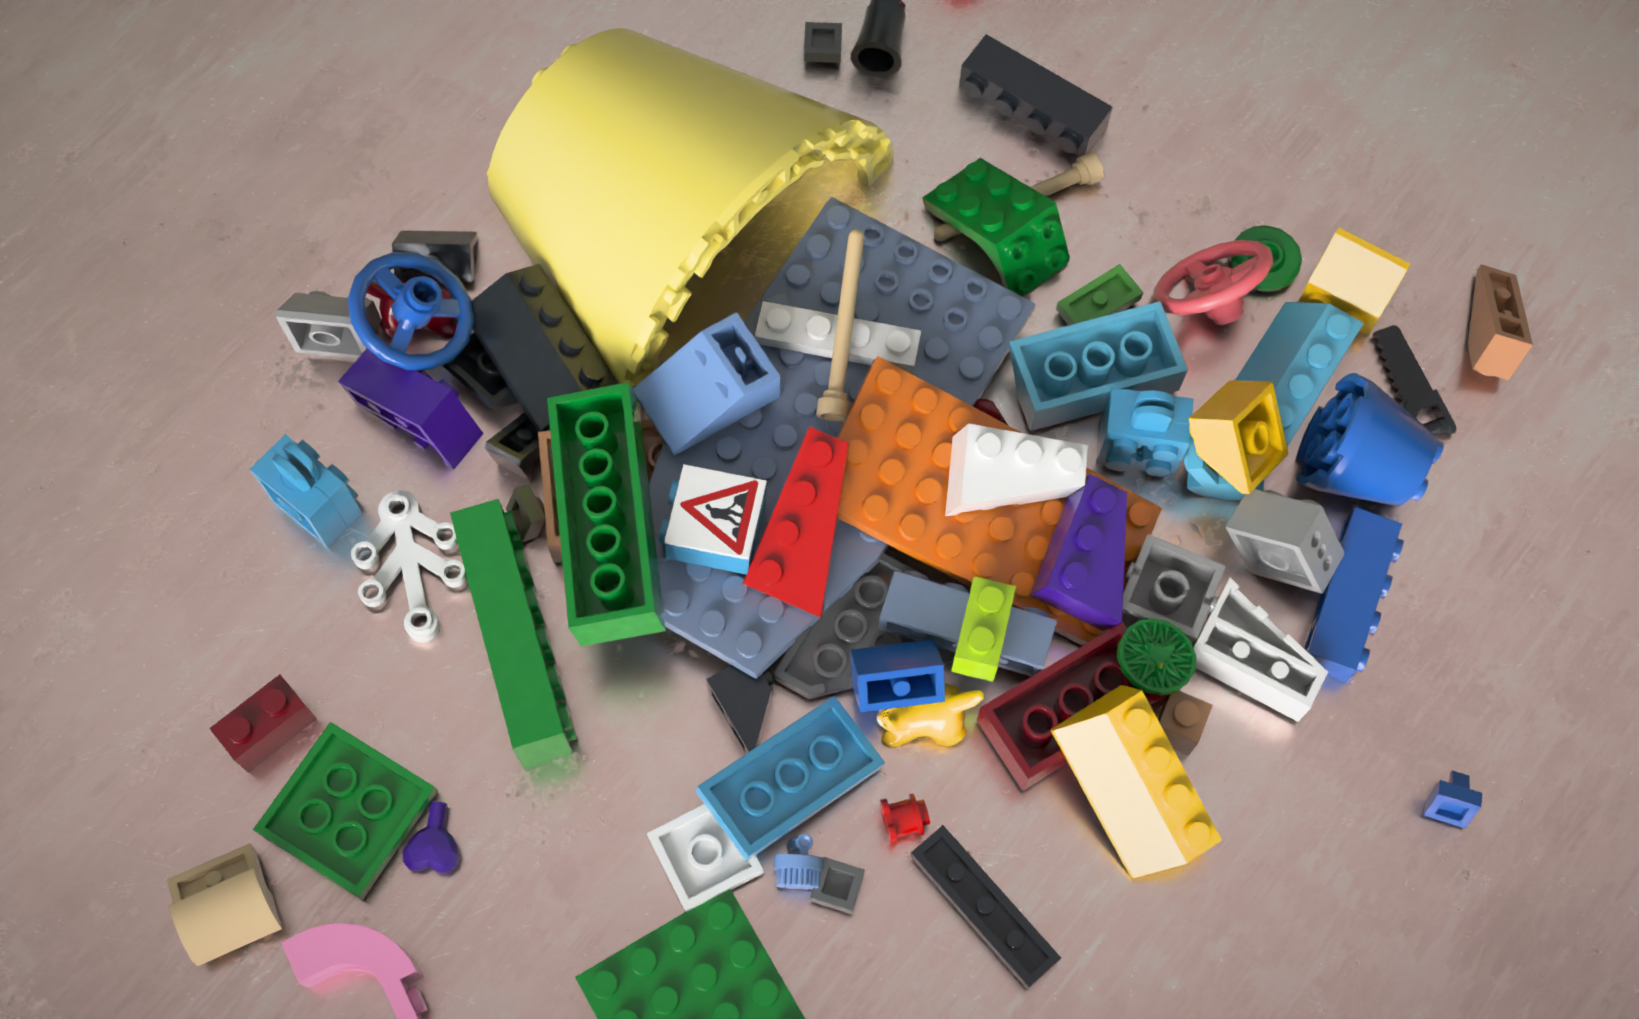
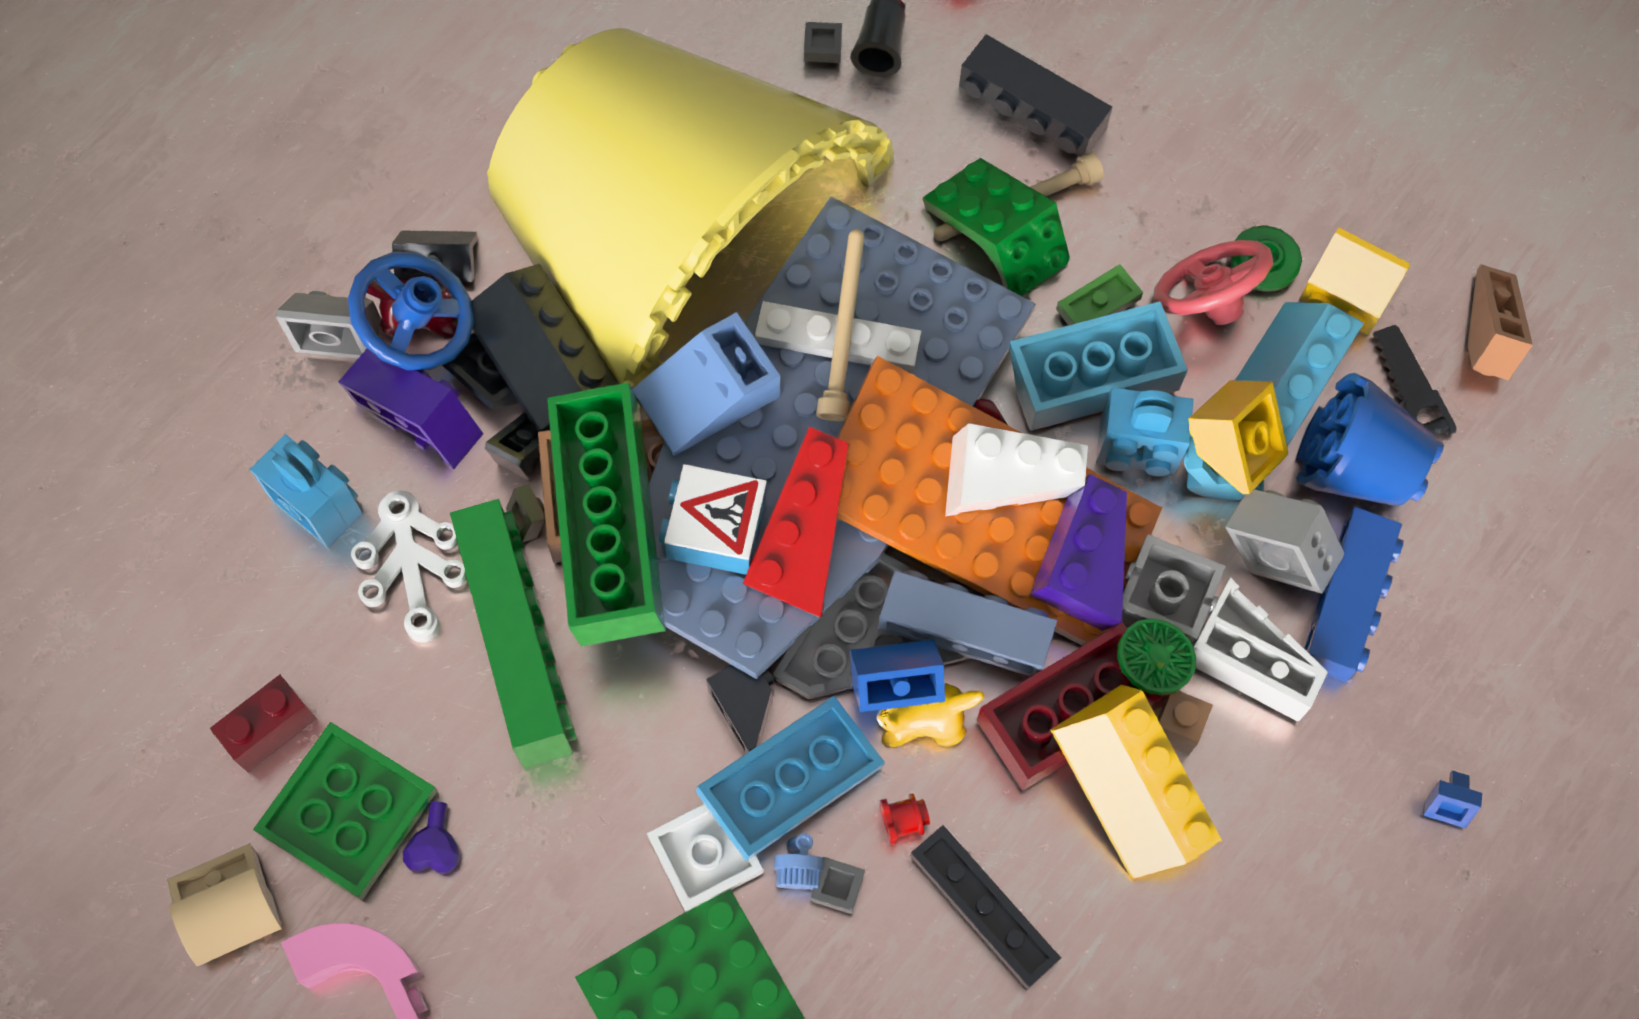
lime brick [951,576,1016,682] -> none

